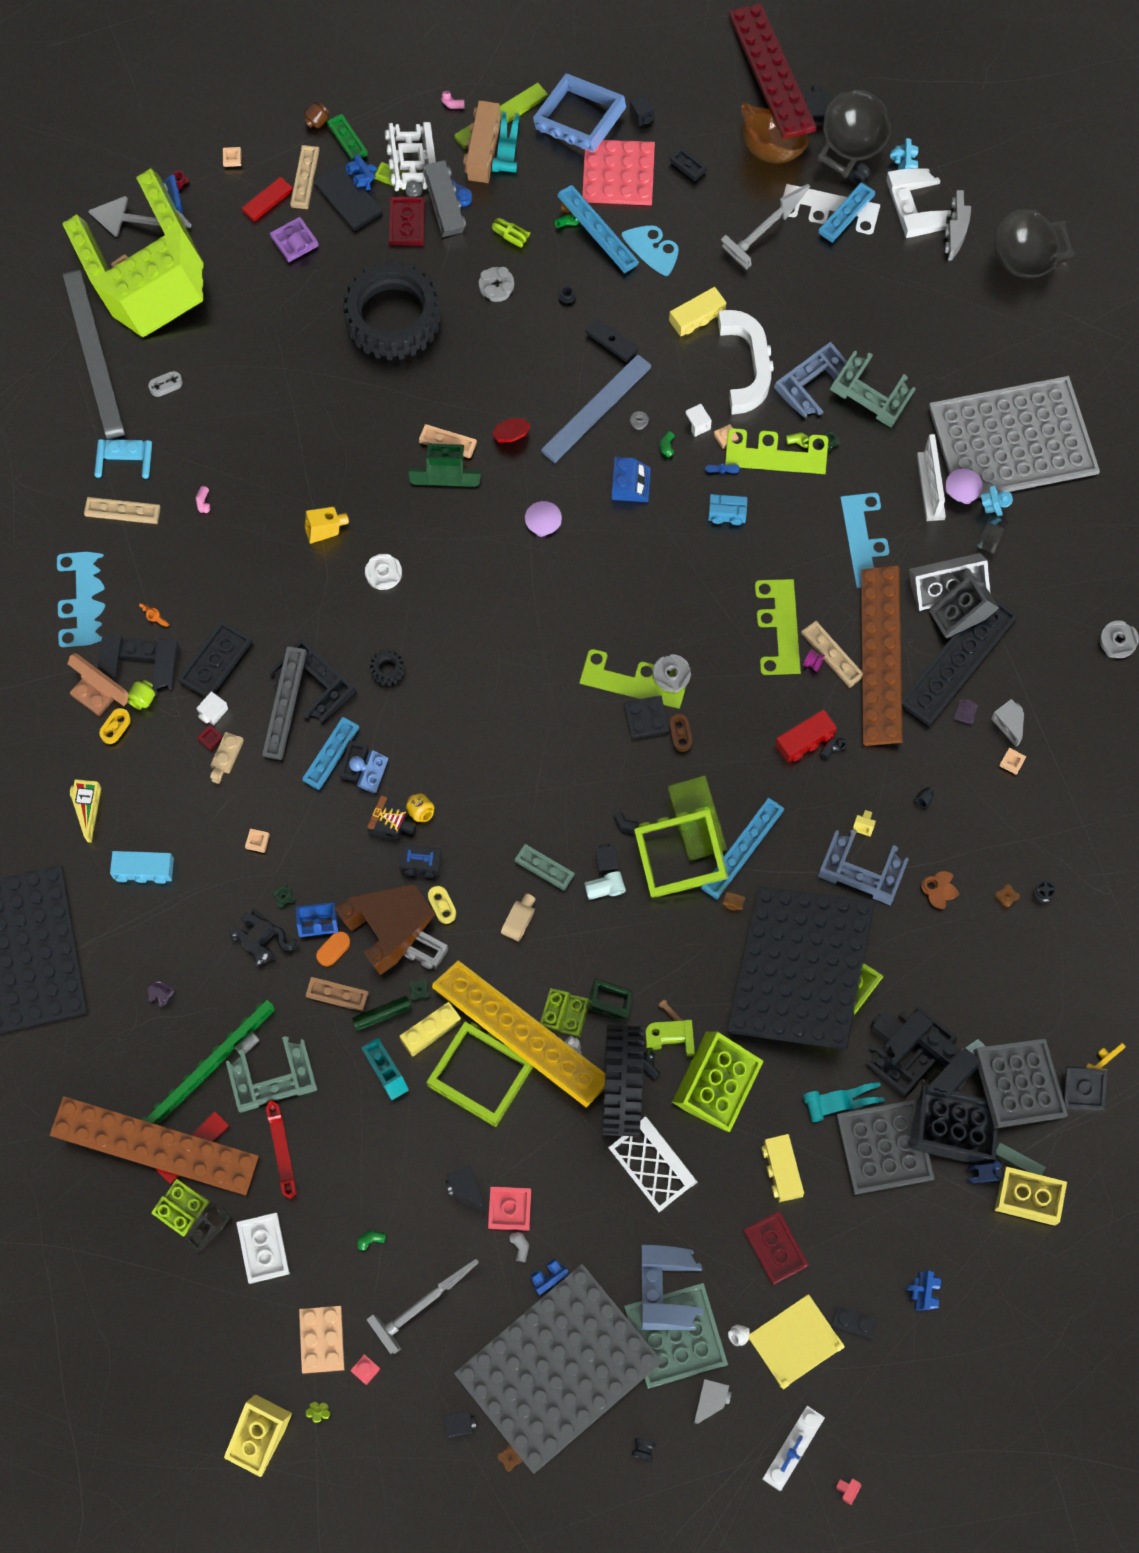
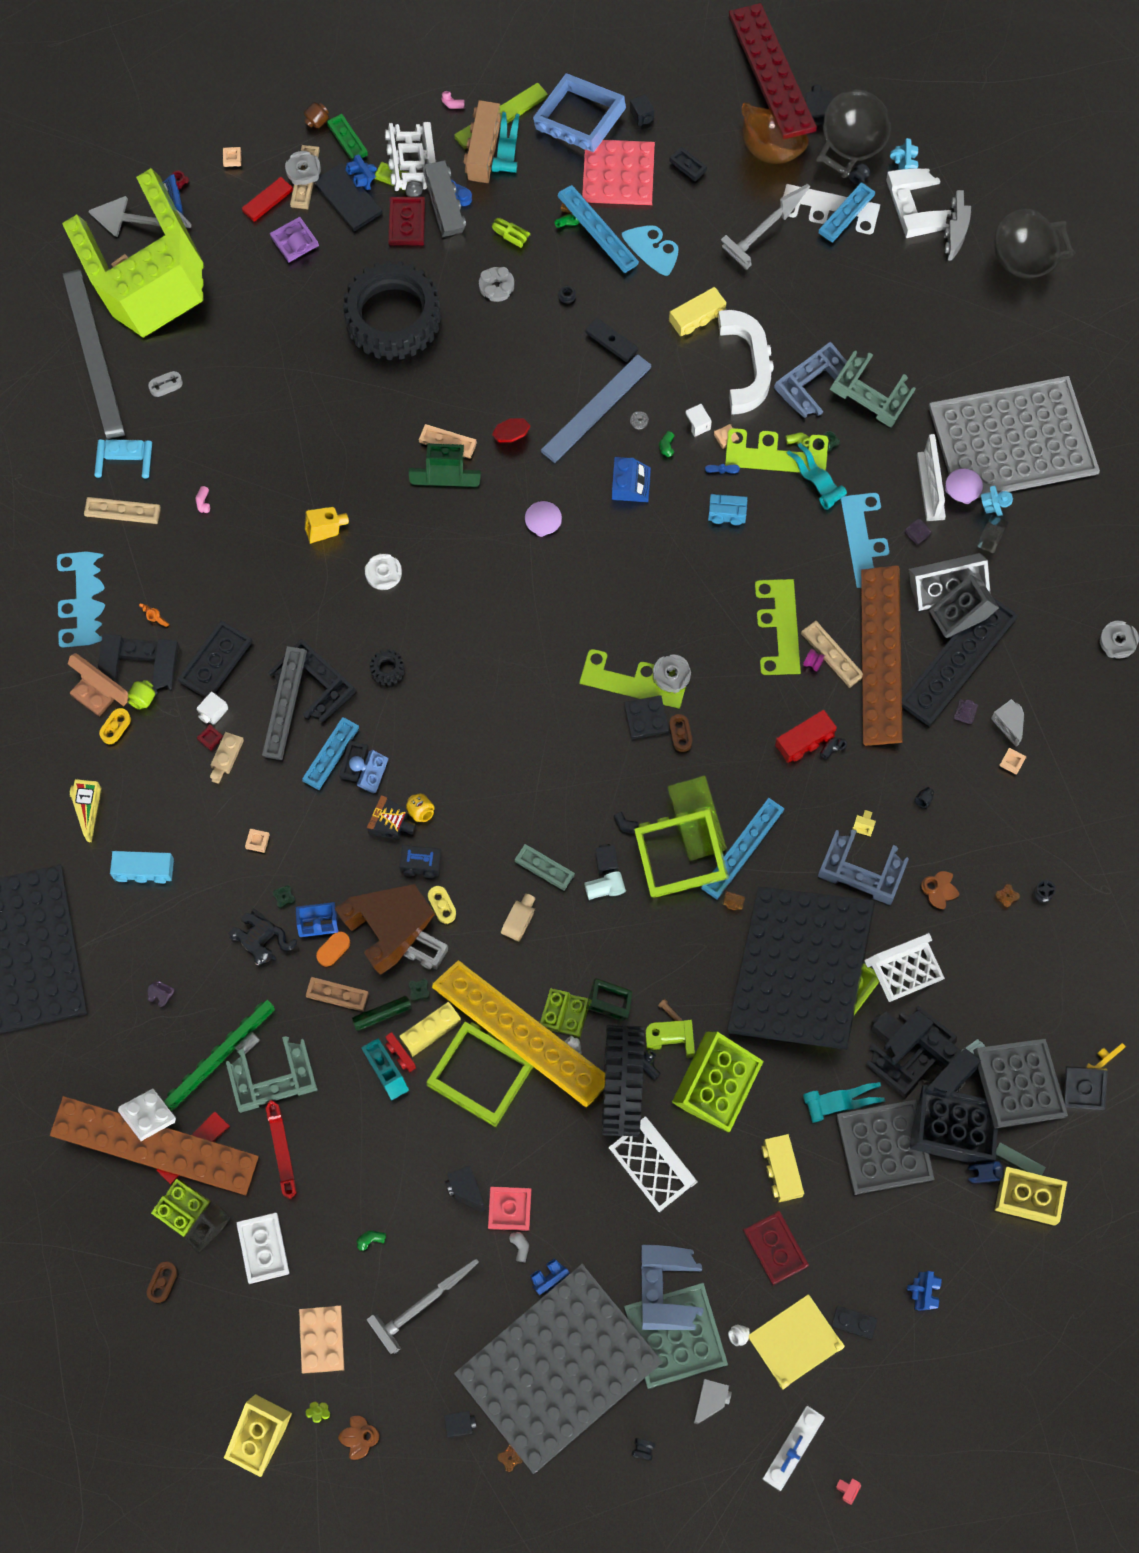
coral plate [350,1355,380,1385] -> none
none -> white plate [118,1089,176,1141]
none -> reddish brown plate [147,1262,177,1303]
none -> light grey plate [285,151,321,185]
none -> dark orange plate [338,1416,379,1460]
none -> red plate [385,1032,416,1073]
none -> teal flag [786,443,847,510]
none -> white fence [864,933,945,1002]
none -> clear purple tile [905,519,932,545]

